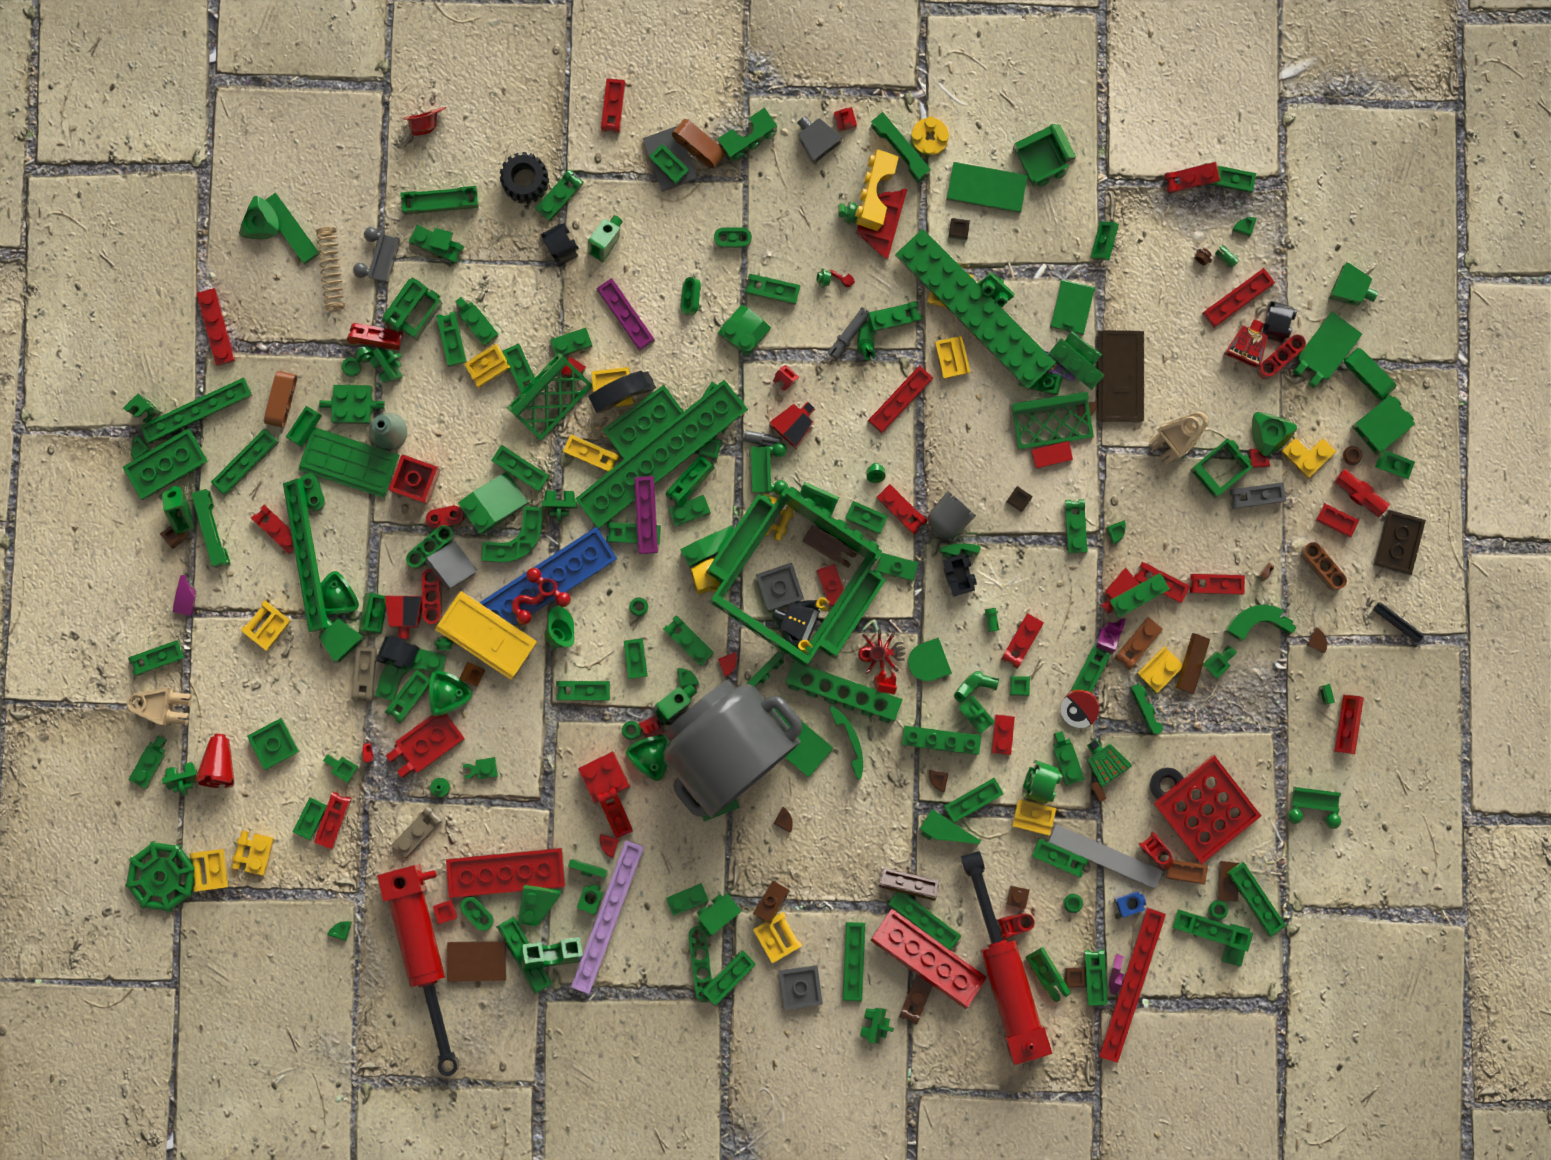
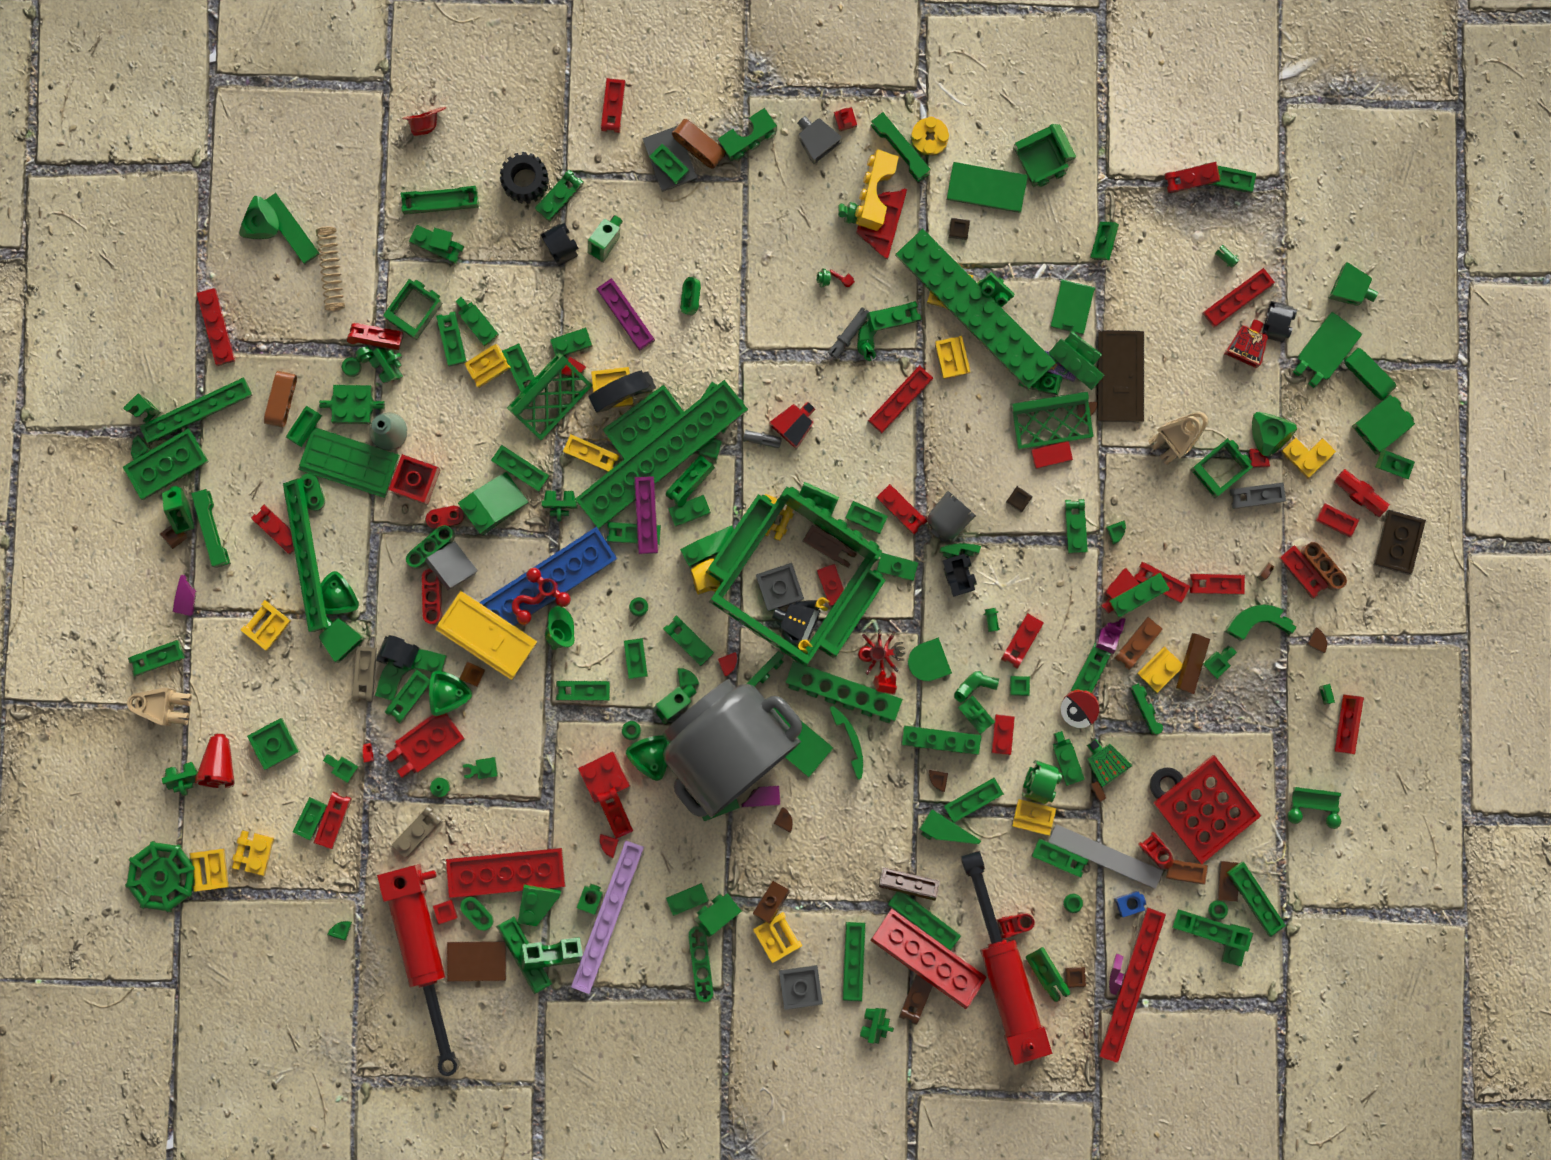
green hinge [128,735,167,789] -> none
green tile [211,428,279,496] -> none
dark grey gear [353,227,400,282] -> none
green slope [359,593,386,634] -> none
green plate [382,277,429,332] -> none
red torso [385,595,422,639] -> none
green plate [434,637,453,650] -> none
green plate [481,506,543,563] -> none
green plate [568,859,608,878] -> none
red tile [639,715,664,738] -> none
green plate [700,950,756,1006] -> none
green plate [714,227,752,248] -> none
green slope [718,304,771,357] -> none
green plate [744,274,800,305] -> none
green gear [751,442,788,495] -> none
red tile [773,365,799,391] -> none
green tile [866,463,886,483] -> none
reddish brown plate [1006,885,1030,909] -> none
green plate [1084,949,1108,1006] -> none
reddish brown plate [1194,248,1212,266] -> none
green tile [1232,217,1257,237] -> none
red beam [1257,334,1306,379] -> none
reddish brown plate [1343,446,1362,465] -> none
black axle [1373,602,1424,643] -> none
none -> magenta slope [741,786,780,807]
none -> red plate [1279,545,1328,599]

